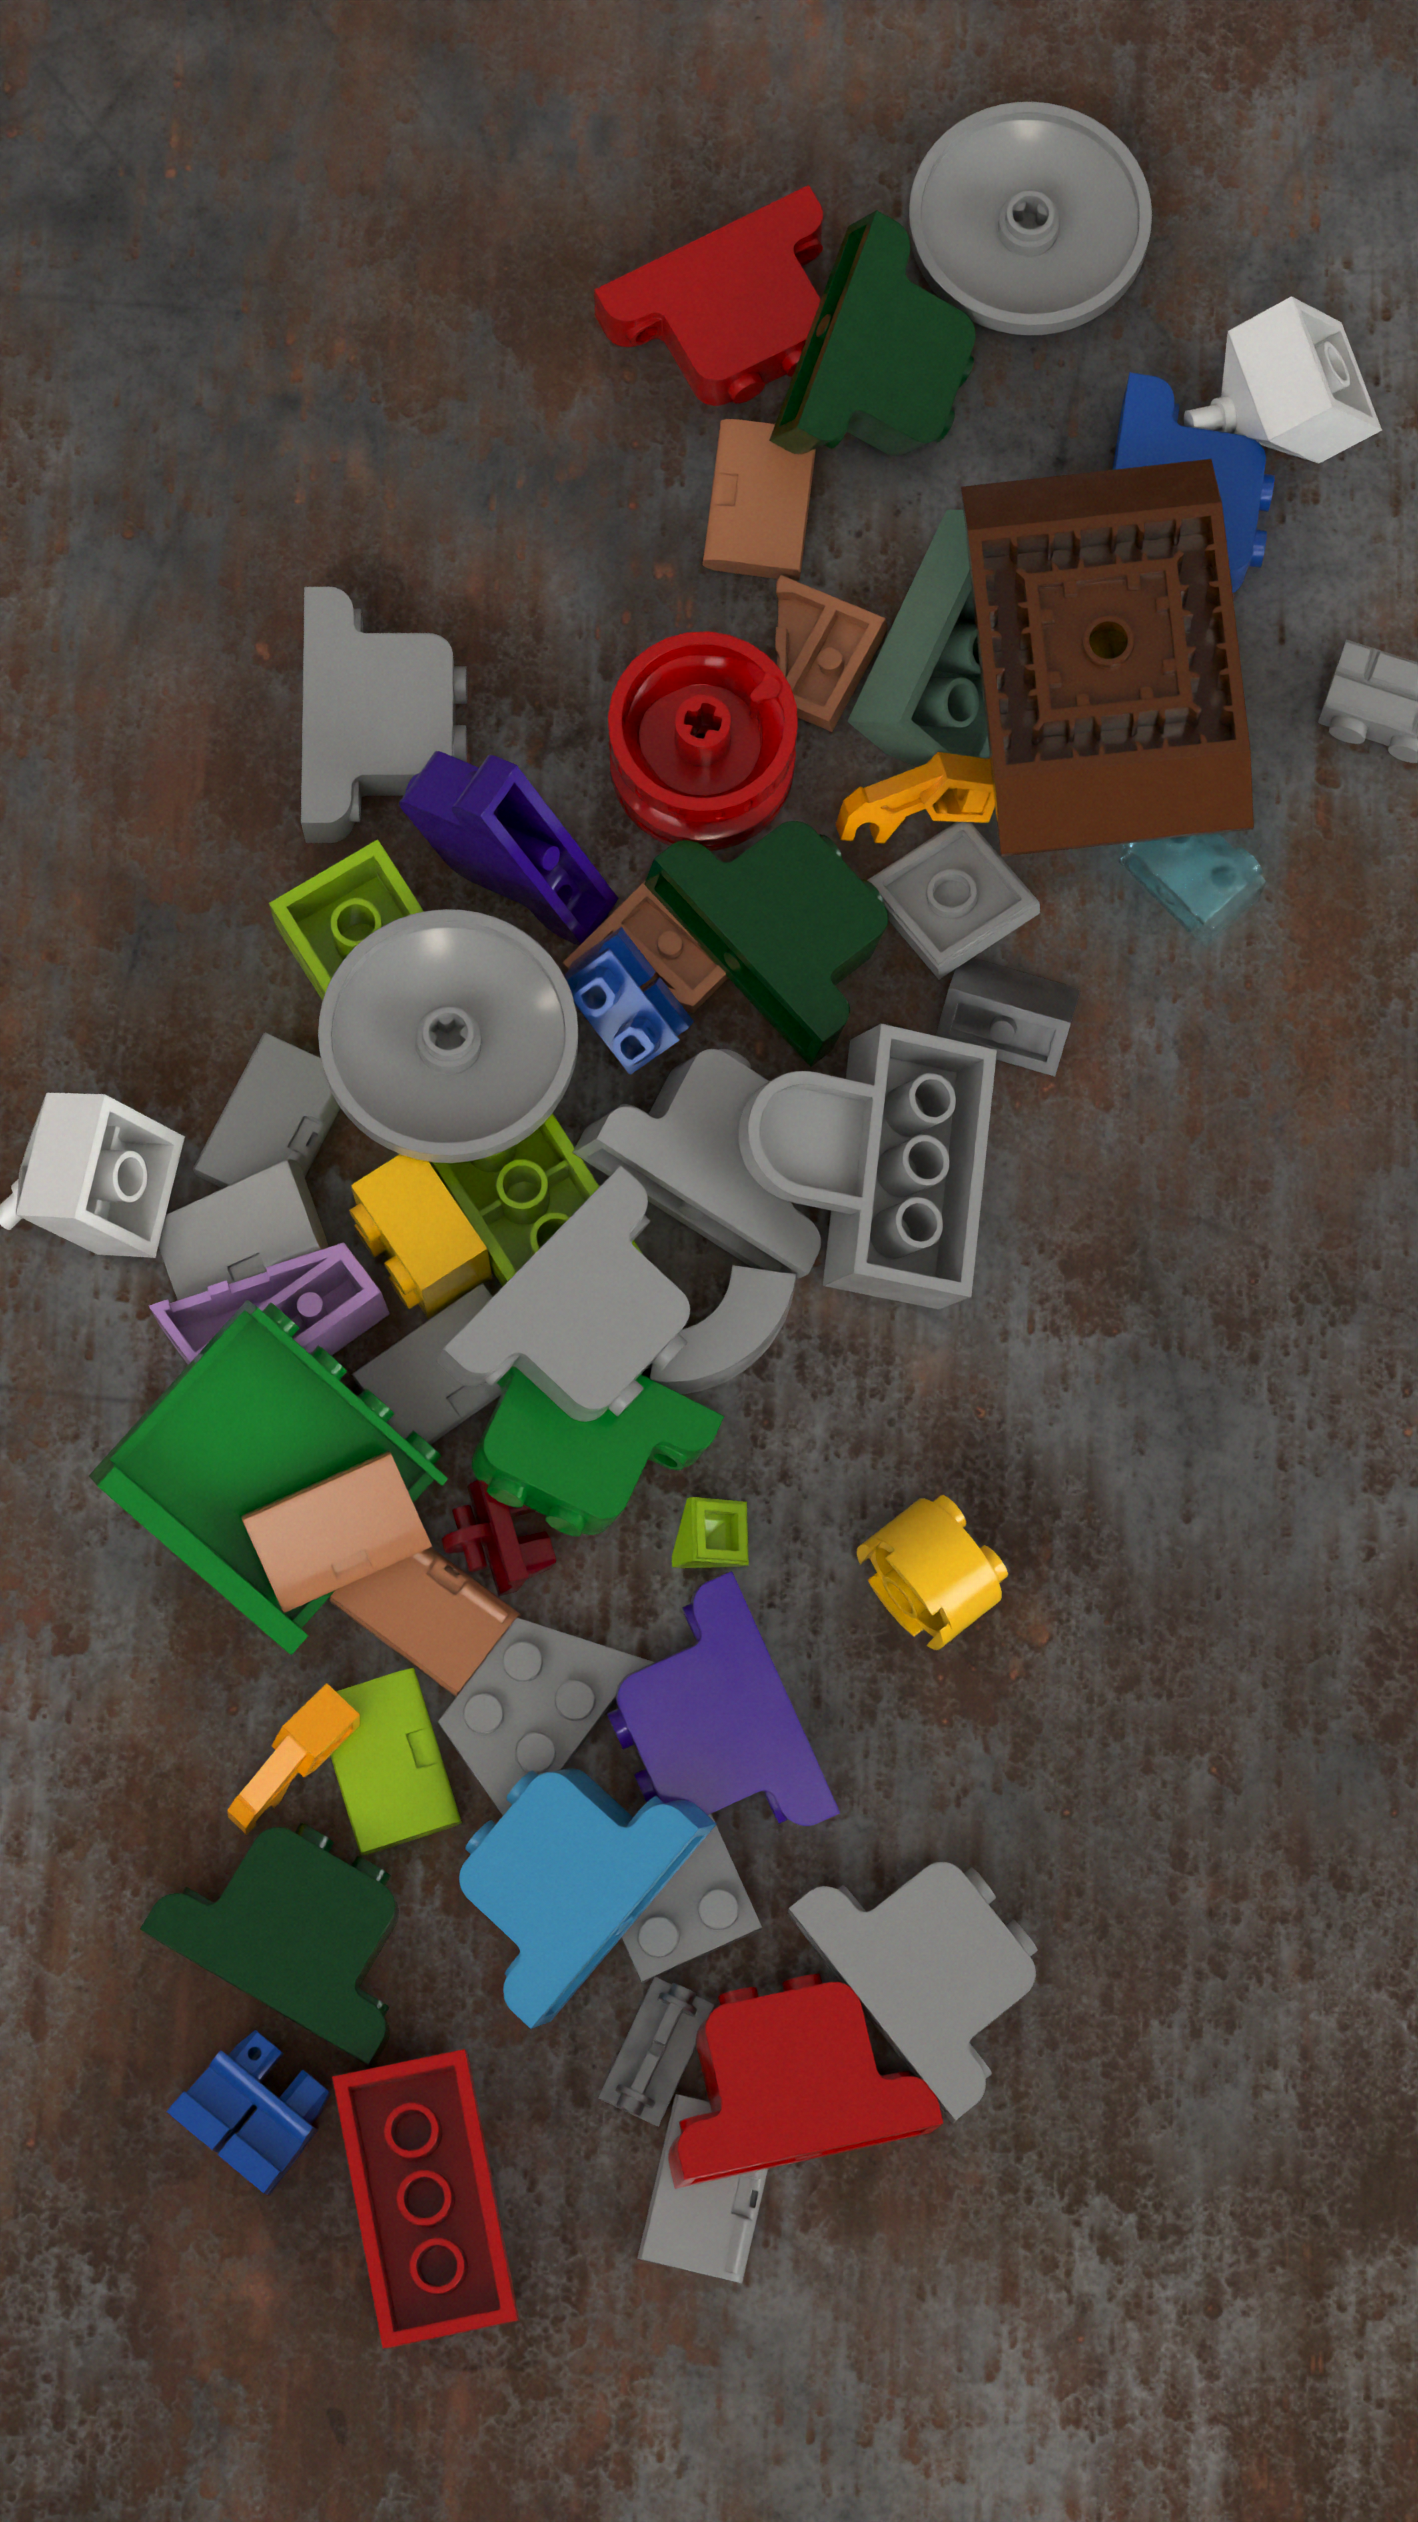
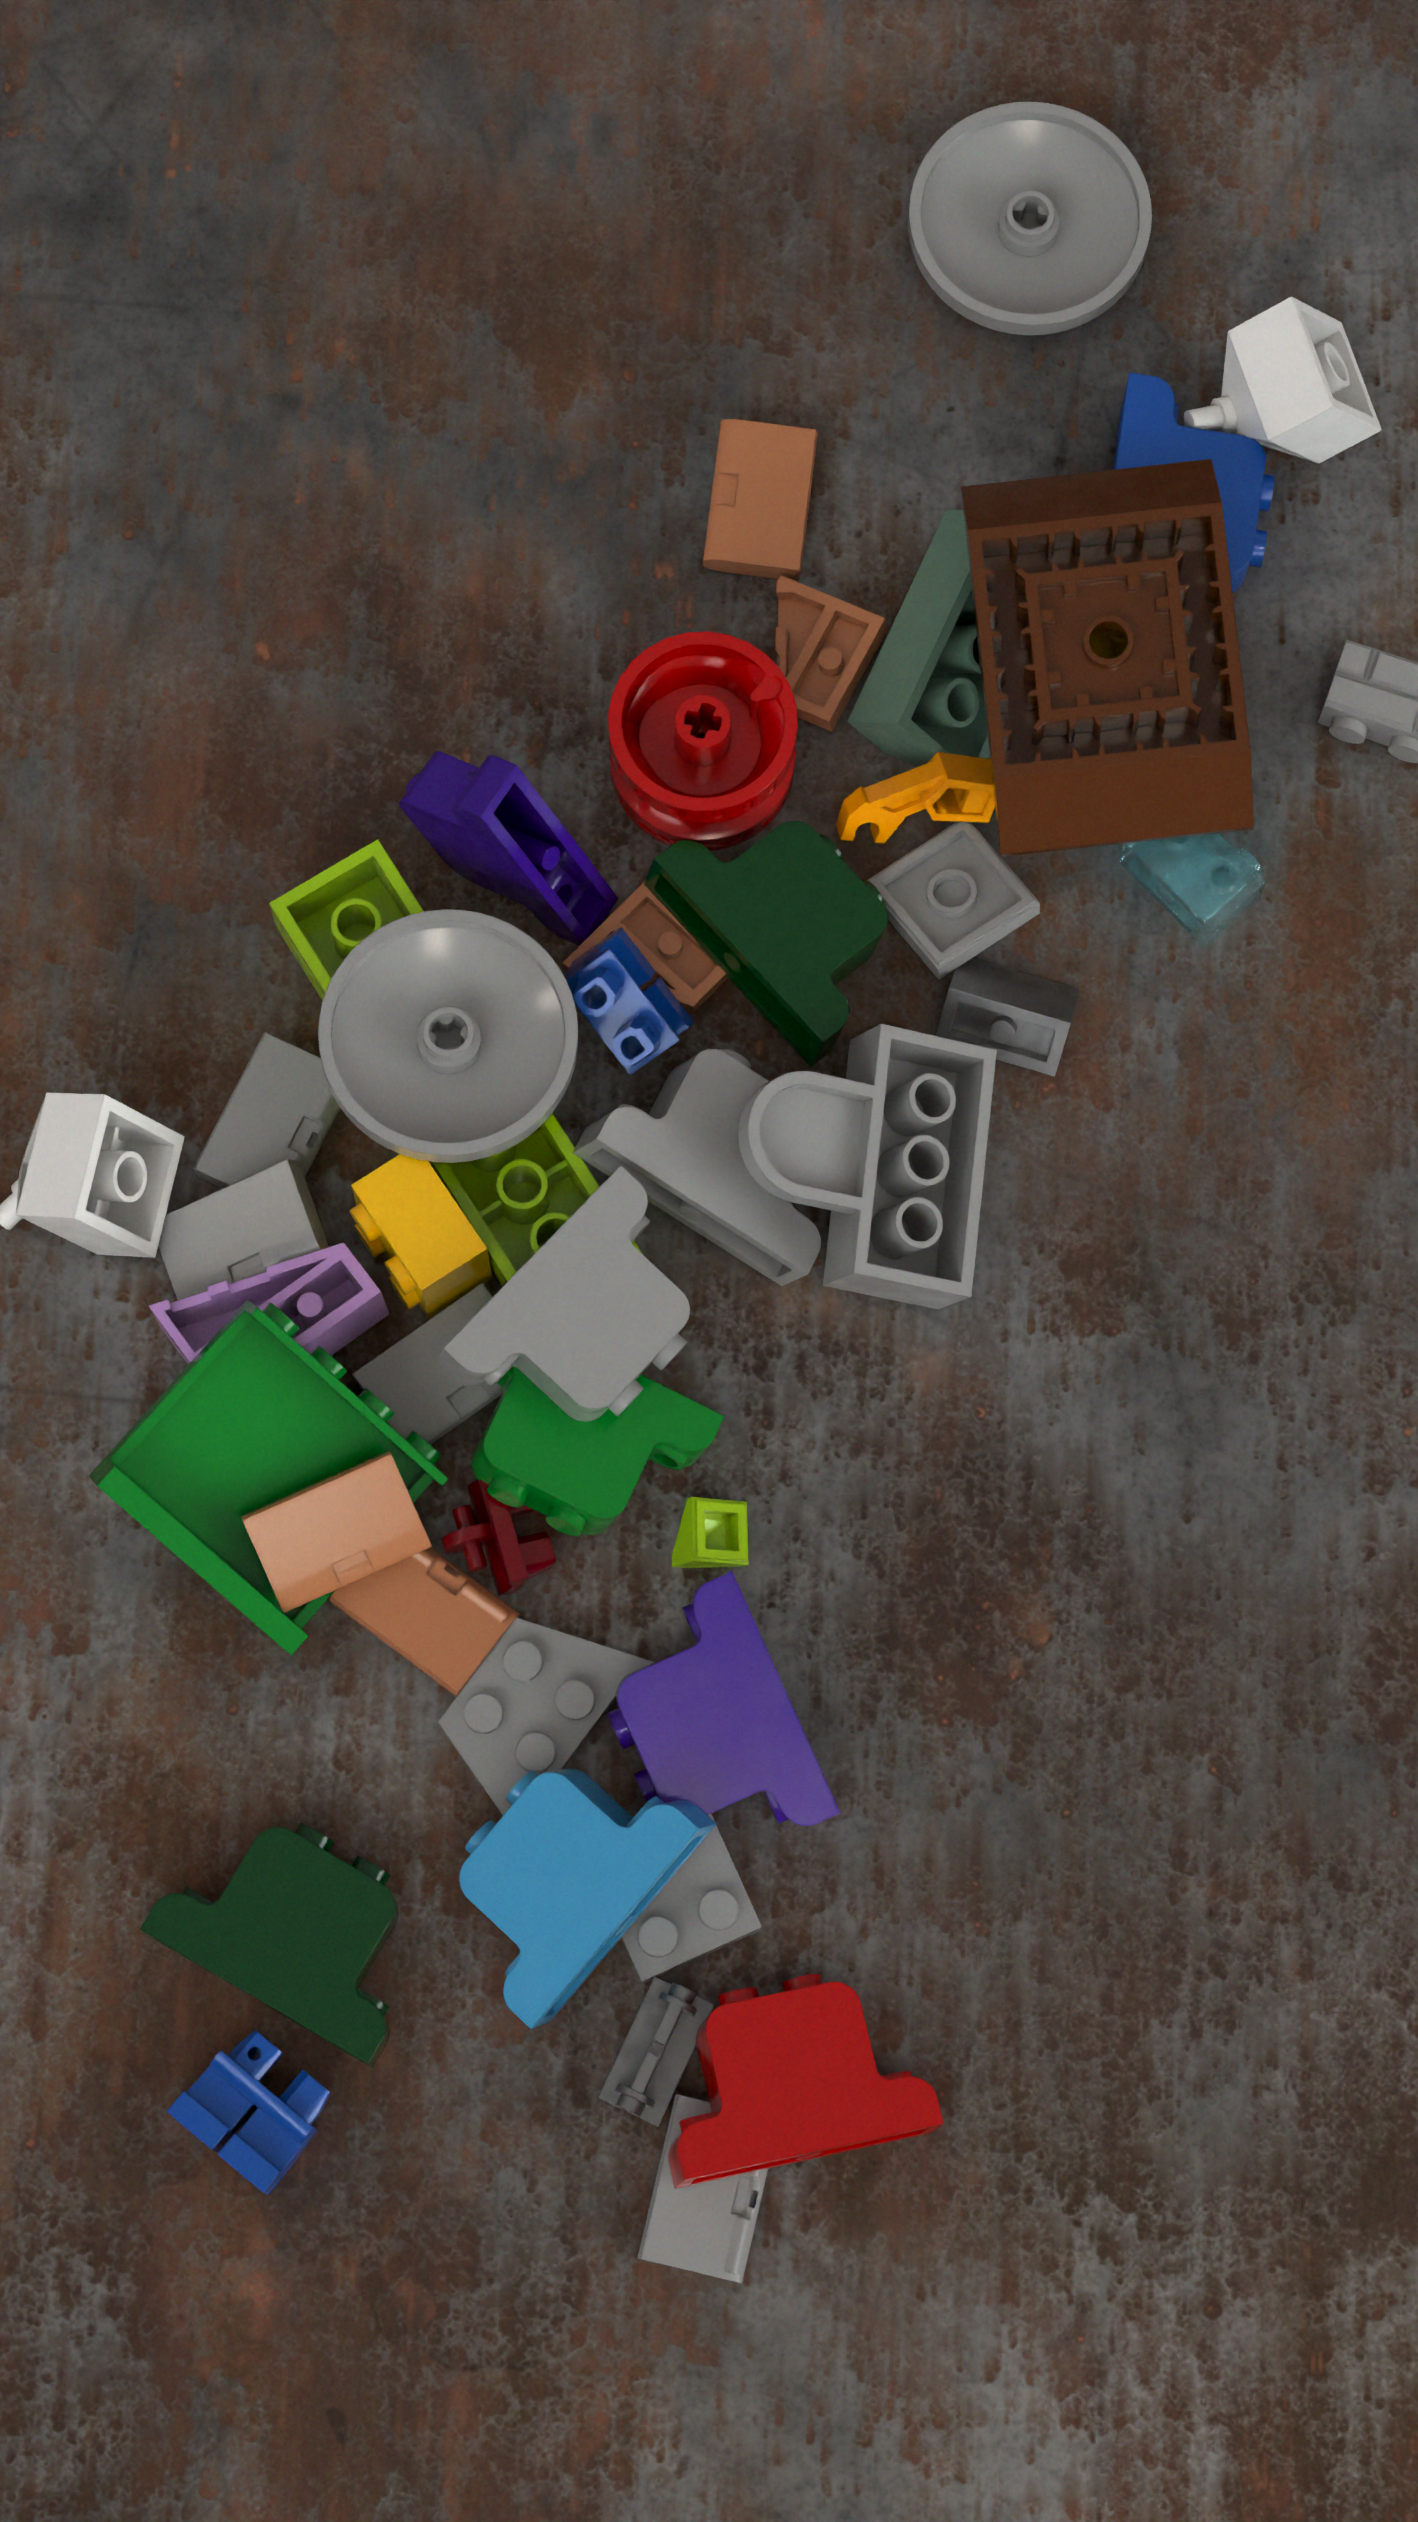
light orange piece [227,1683,360,1835] -> none
light grey brick [301,587,468,843] -> none
lime piece [331,1668,462,1856] -> none
red brick [332,2049,520,2349] -> none
red brick [594,185,823,406] -> none
light grey arch [647,1265,796,1394] -> none
dark green brick [769,210,976,456] -> none
light grey brick [787,1862,1038,2124] -> none
yellow brick [857,1495,1008,1650] -> none

